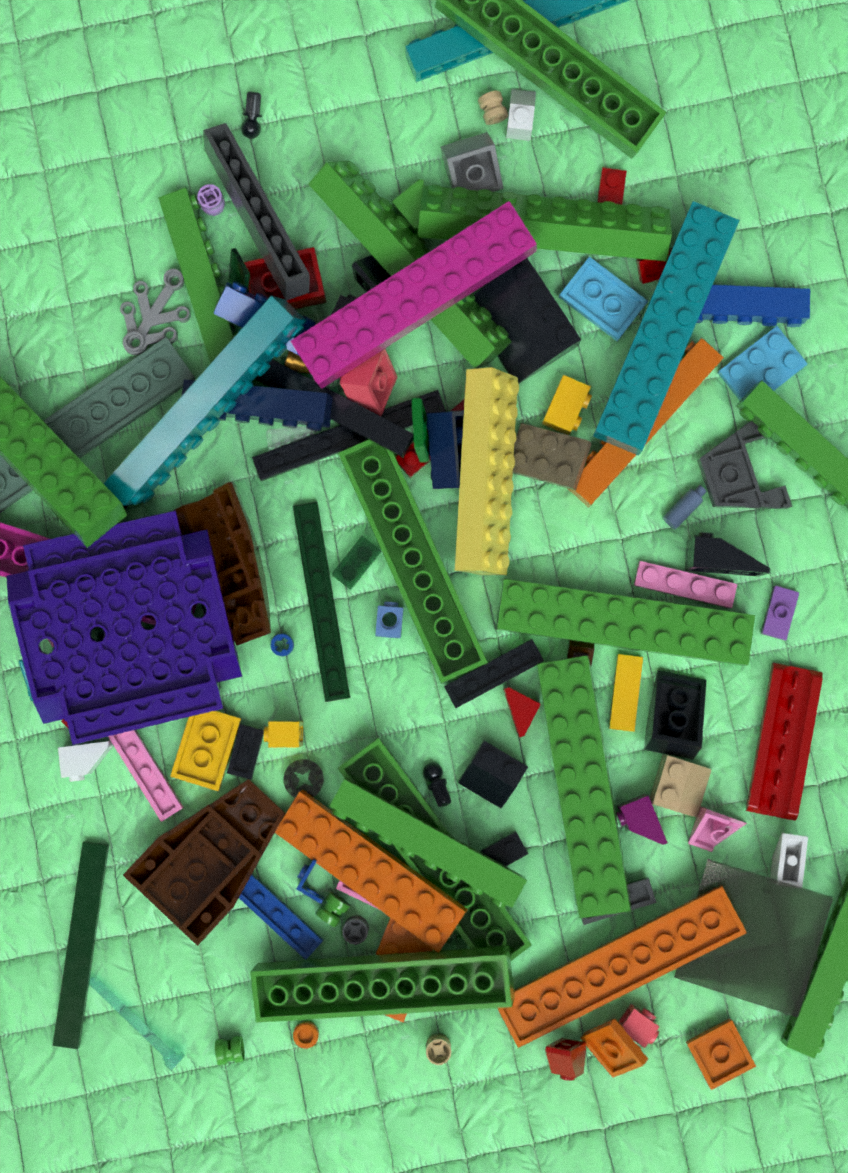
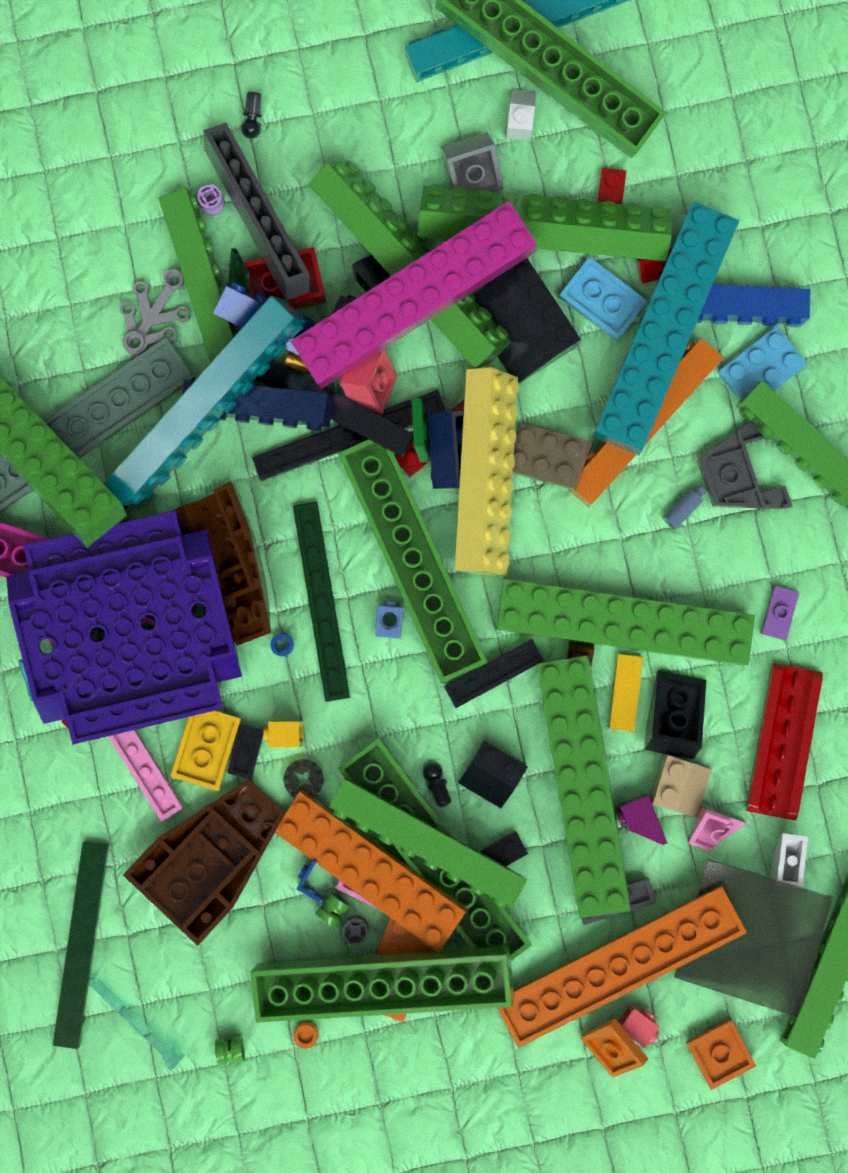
white slope [58,741,114,782] -> none
blue plate [239,874,324,960] -> none
clear slope [266,425,317,451] -> none
clear green plate [331,536,382,590] -> none
bright green slope [392,179,424,234] -> none
tan wheel [426,1033,451,1065] -> none
tan wheel [478,91,508,125] -> none
red slope [503,687,541,737] -> none
yellow brick [542,375,592,435] -> none
red slope [545,1038,587,1081] -> none
bright pink plate [633,561,737,609] -> none
black slope [685,533,770,577] -> none

